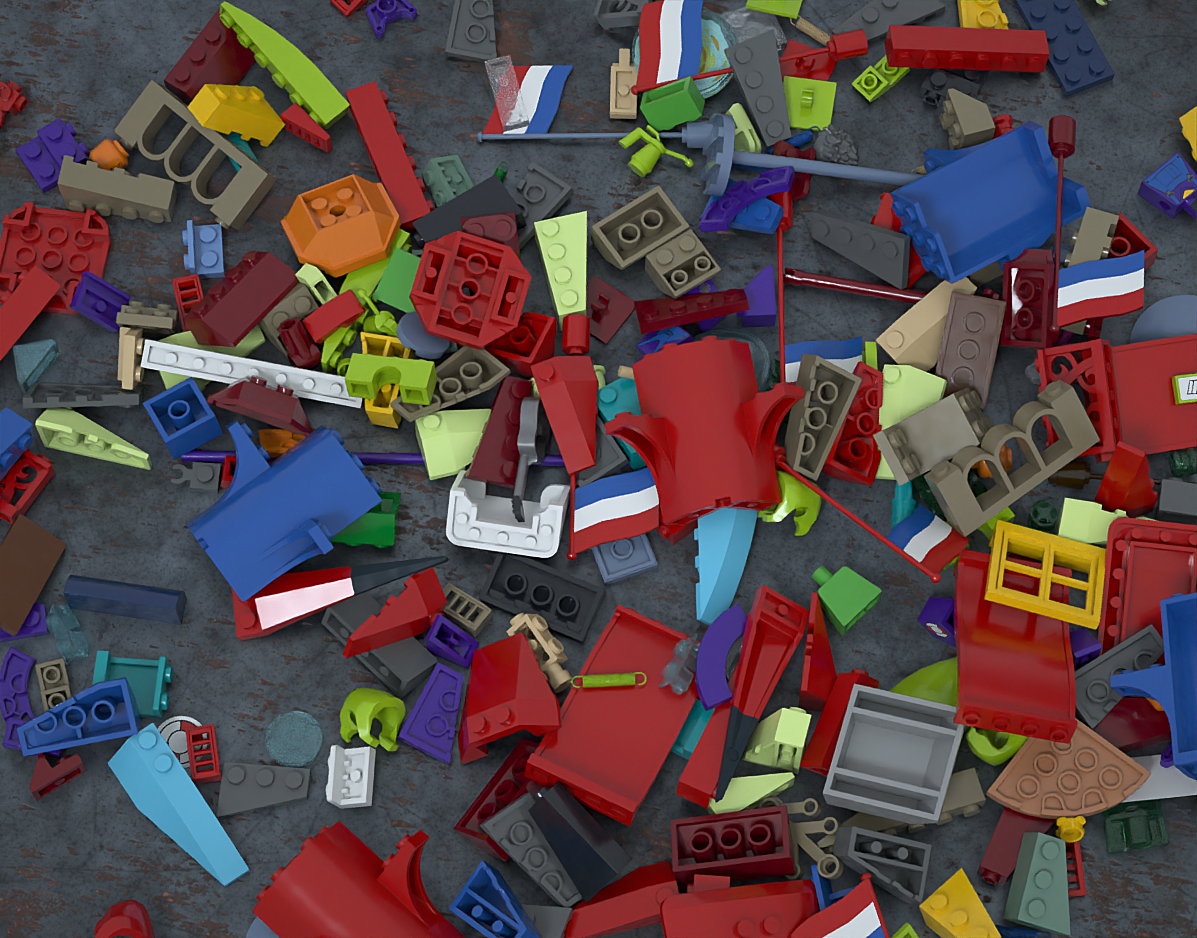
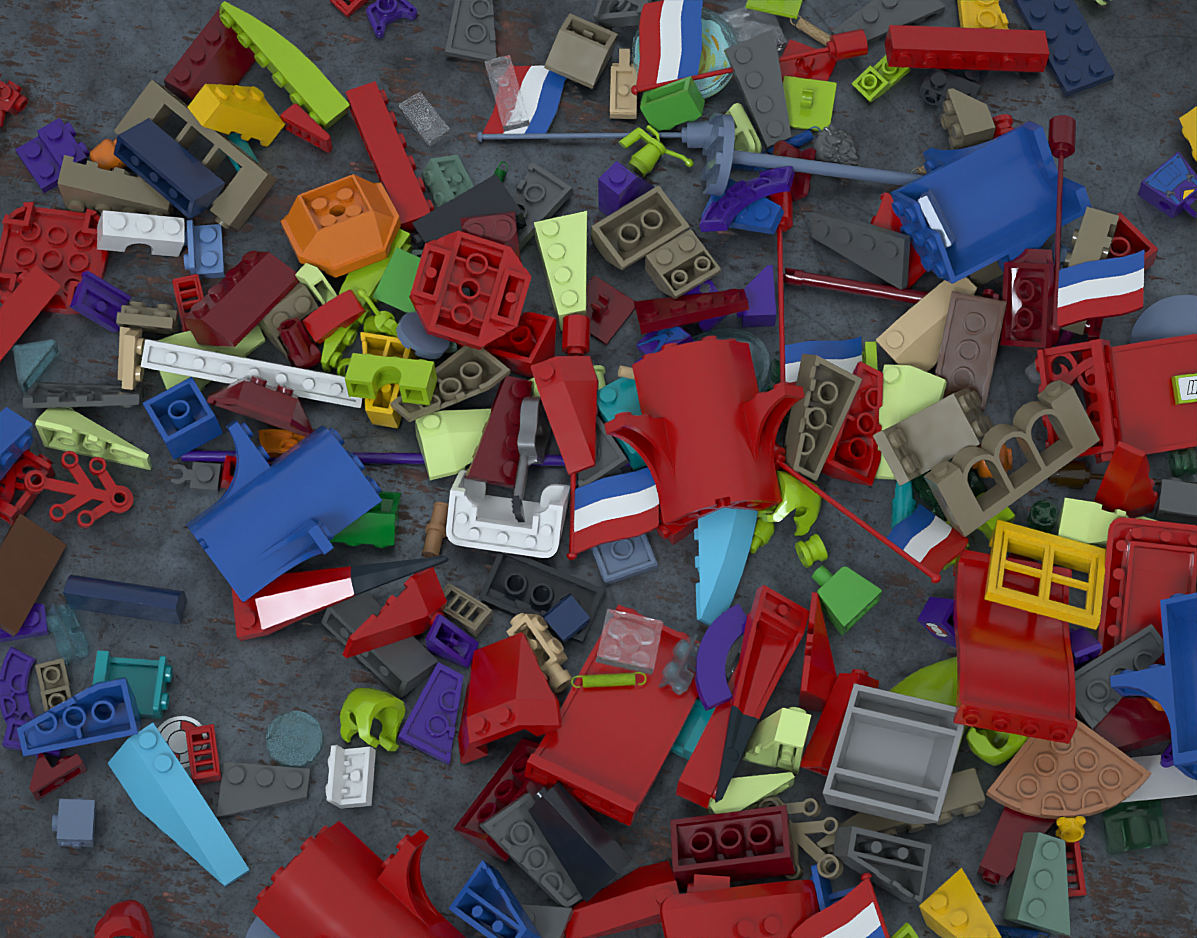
none -> red plant [24,451,133,529]
none -> sand blue head [52,798,96,848]
none -> white arch [97,210,184,257]
none -> dark blue brick [114,118,225,219]
none -> clear plate [398,91,451,147]
none -> medium nougat pin [421,502,449,558]
none -> dark blue piece [543,593,592,643]
none -> dark tan slope [544,13,618,89]
none -> clear plate [596,609,663,675]
none -> dark purple slope [598,161,654,216]
none -> lime cylinder [749,517,775,553]
none -> lime wheel [795,534,828,568]
none -> sand blue tile [918,190,956,248]

